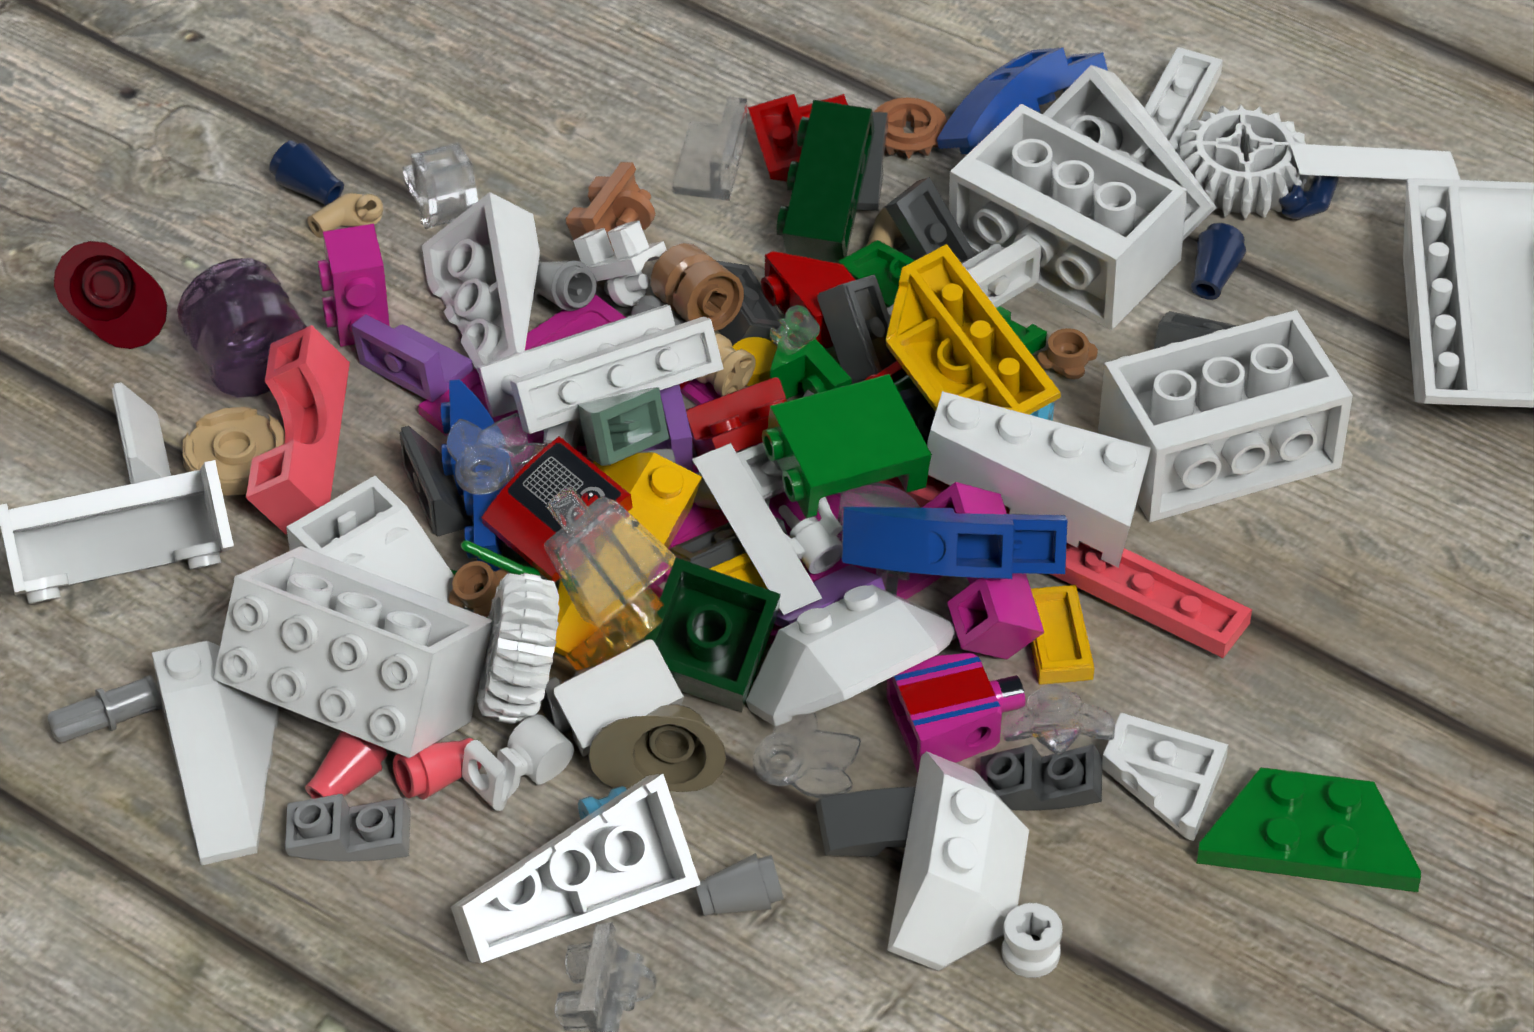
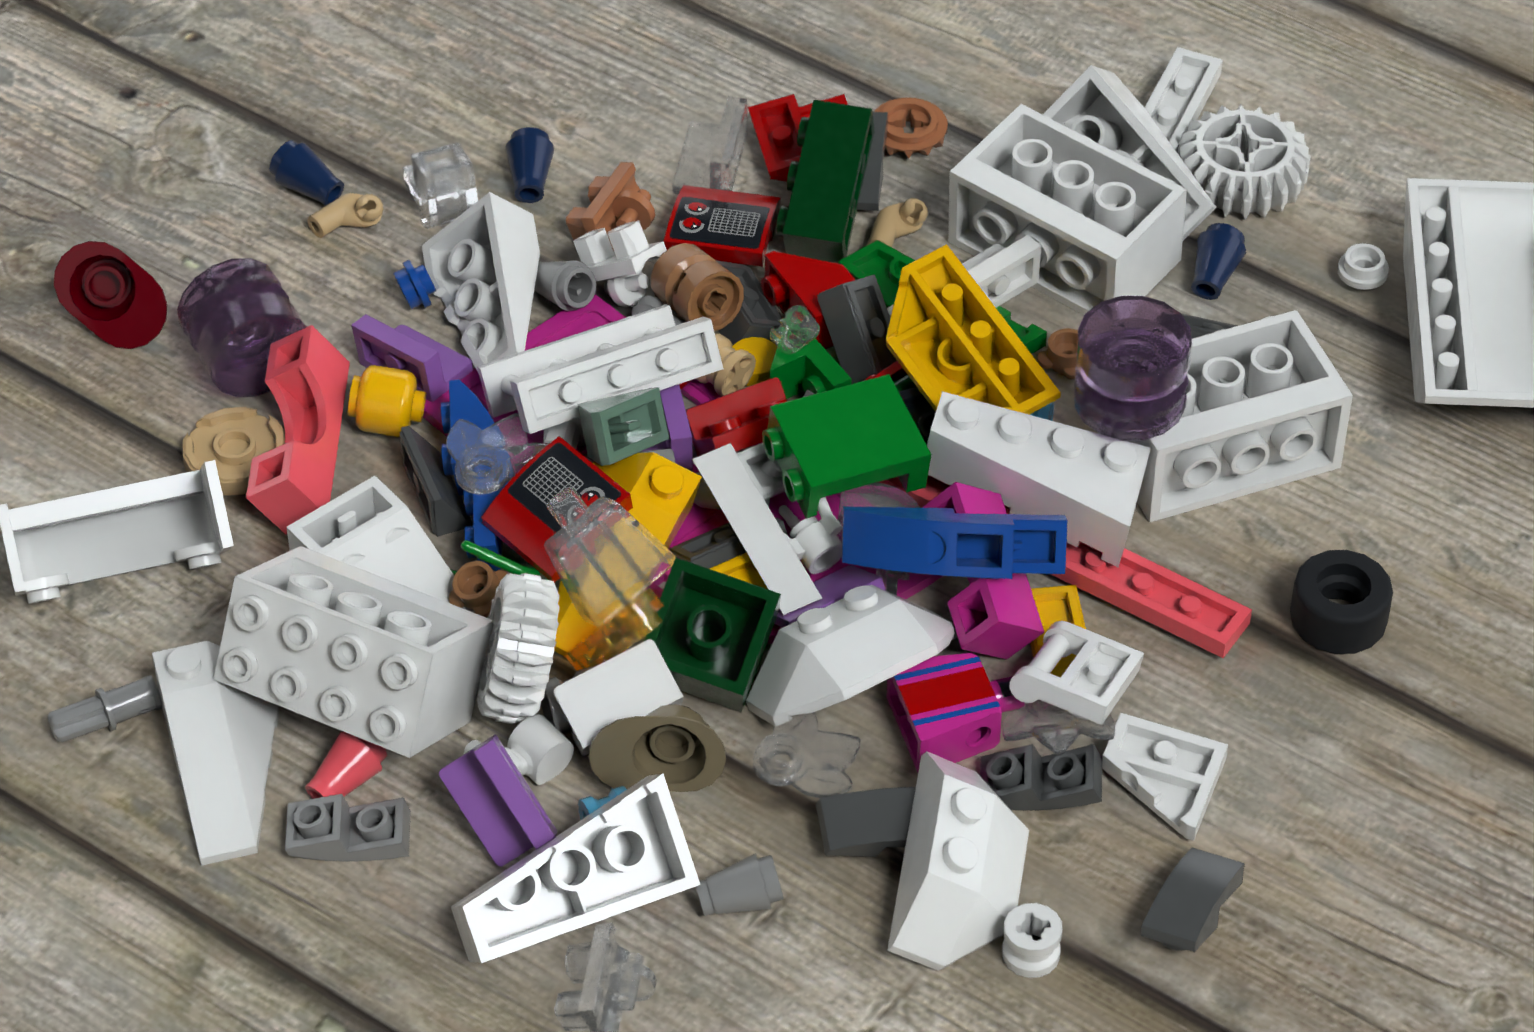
white slope [112,383,171,484] -> none
dark pink brick [317,224,390,347] -> none
coral cone [393,738,481,800] -> none
dark grey slope [885,177,976,263] -> none
blue slope [937,47,1108,155] -> none
green wing [1197,767,1421,892] -> none
dark blue arm [1278,175,1339,220] -> none
white sticker [1290,143,1461,180] -> none
none -> yellow head [348,365,426,437]
none -> blue plate [393,260,436,309]
none -> medium lavender panel [439,734,557,867]
none -> dark blue cone [505,127,554,203]
none -> slope [663,185,781,267]
none -> white plate [1009,621,1144,725]
none -> clear purple wheel [1074,296,1192,441]
none -> dark grey slope [1141,847,1245,952]
none -> black tyre [1290,550,1393,654]
none -> white plate [1338,243,1389,290]

